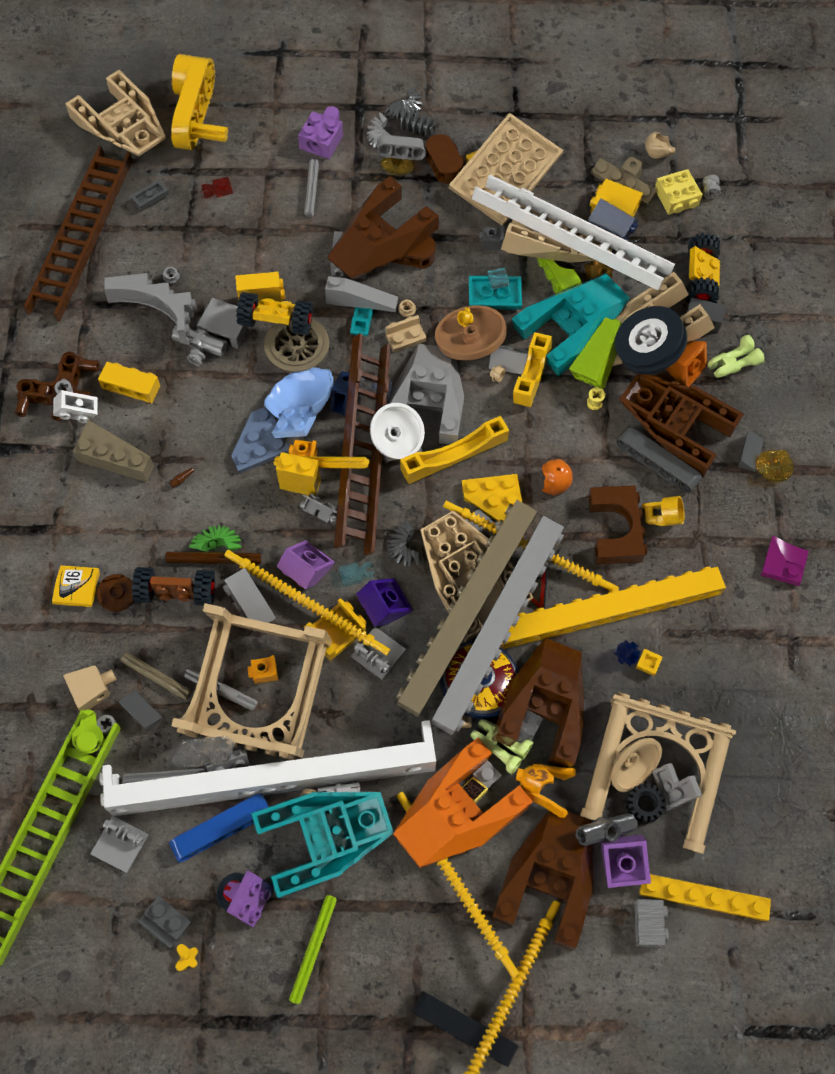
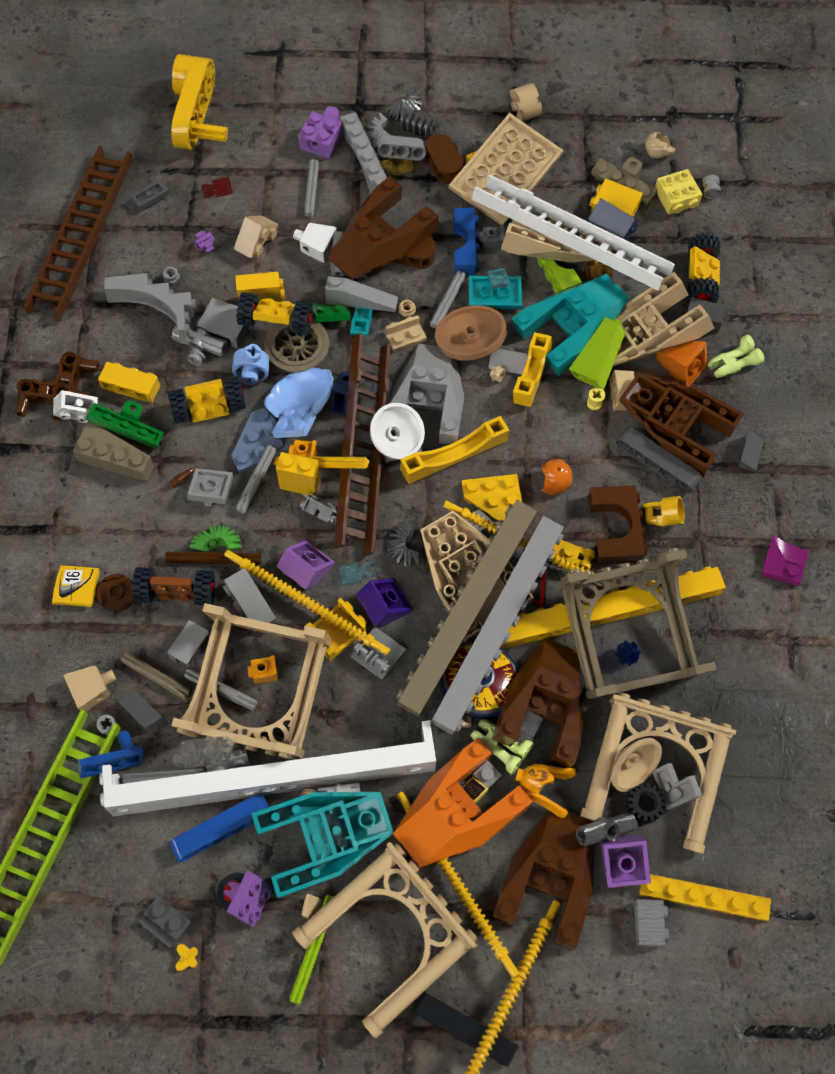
light grey bush [54,380,73,395] -> none
tan wedge [65,70,166,156] -> none
lime piece [72,709,104,754] -> none
light grey hinge [90,816,149,873] -> none
yellow plate [457,307,474,328] -> none
black wheel [615,306,687,374] -> none
yellow plate [636,649,662,676] -> none
clear yellow dish [756,450,794,482] -> none
none -> blue piece [78,731,143,779]
none -> green plate [86,400,164,449]
none -> light grey panel [167,620,209,665]
none -> plate [168,376,246,424]
none -> light grey hinge [187,468,233,507]
none -> medium lavender gear [194,231,215,253]
none -> light blue piece [232,344,270,385]
none -> tan brick [234,215,278,258]
none -> light grey axle [235,445,276,514]
none -> tan arch [292,842,479,1038]
none -> white torso [293,223,336,263]
none -> tan slope [301,894,323,920]
none -> green wing [312,302,351,322]
none -> light grey arch [340,112,387,194]
none -> light grey axle [430,271,466,329]
none -> blue arch [454,208,479,275]
none -> tan brick [510,83,542,122]
none -> yellow plate [553,540,596,570]
none -> dark tan arch [556,548,717,700]
none -> tan hinge [609,370,635,411]

